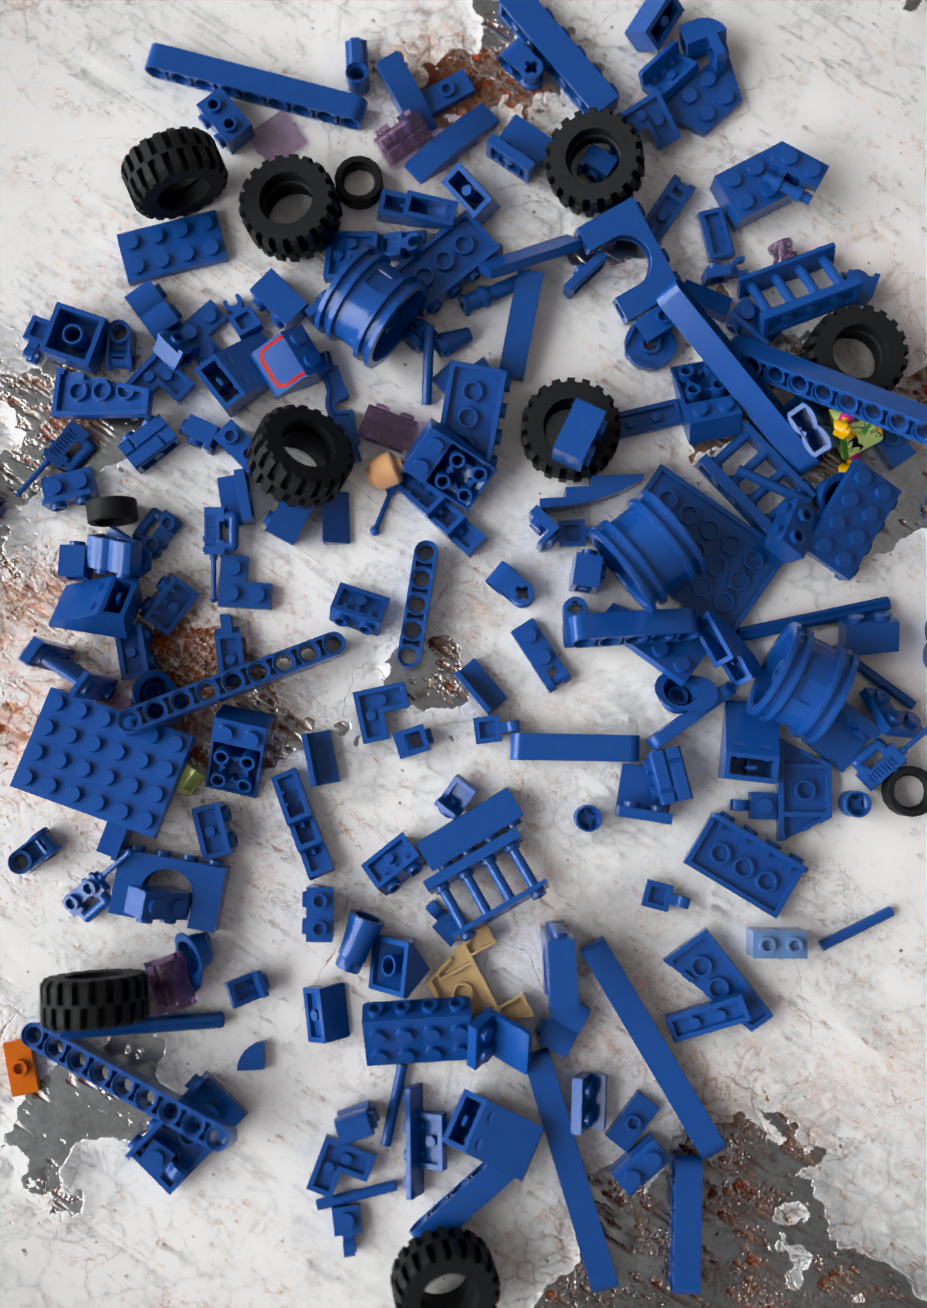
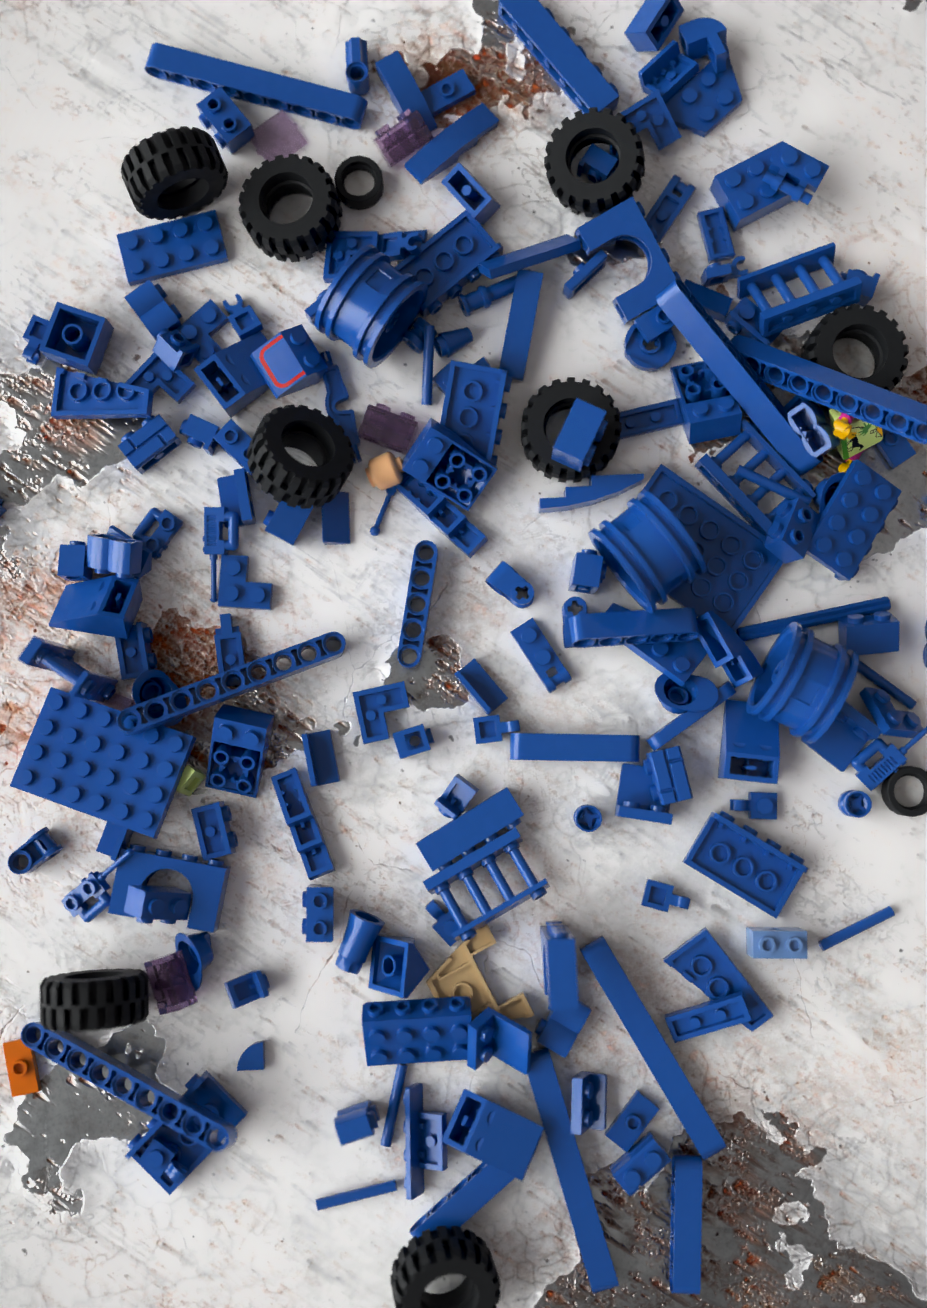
blue piece [15,420,96,497] -> none
blue bracket [40,466,100,512] -> none
blue axle [59,1012,225,1040] -> none
black tyre [86,496,139,527] -> none
blue piece [105,319,137,372] -> none
blue bracket [139,573,200,636] -> none
blue brick [249,268,309,330] -> none
blue panel [303,983,350,1044] -> none
blue plate [306,1134,377,1199] -> none
blue bracket [329,582,390,636] -> none
blue plate [332,1202,363,1257] -> none
blue bracket [361,832,427,896] -> none
blue slope [377,188,458,229] -> none
blue bracket [486,114,553,184] -> none
blue piece [497,38,543,91] -> none
blue bracket [529,505,560,552] -> none
blue plate [558,519,600,548] -> none
clear purple wheel [767,237,798,264] -> none
blue wing [776,739,832,842] -> none

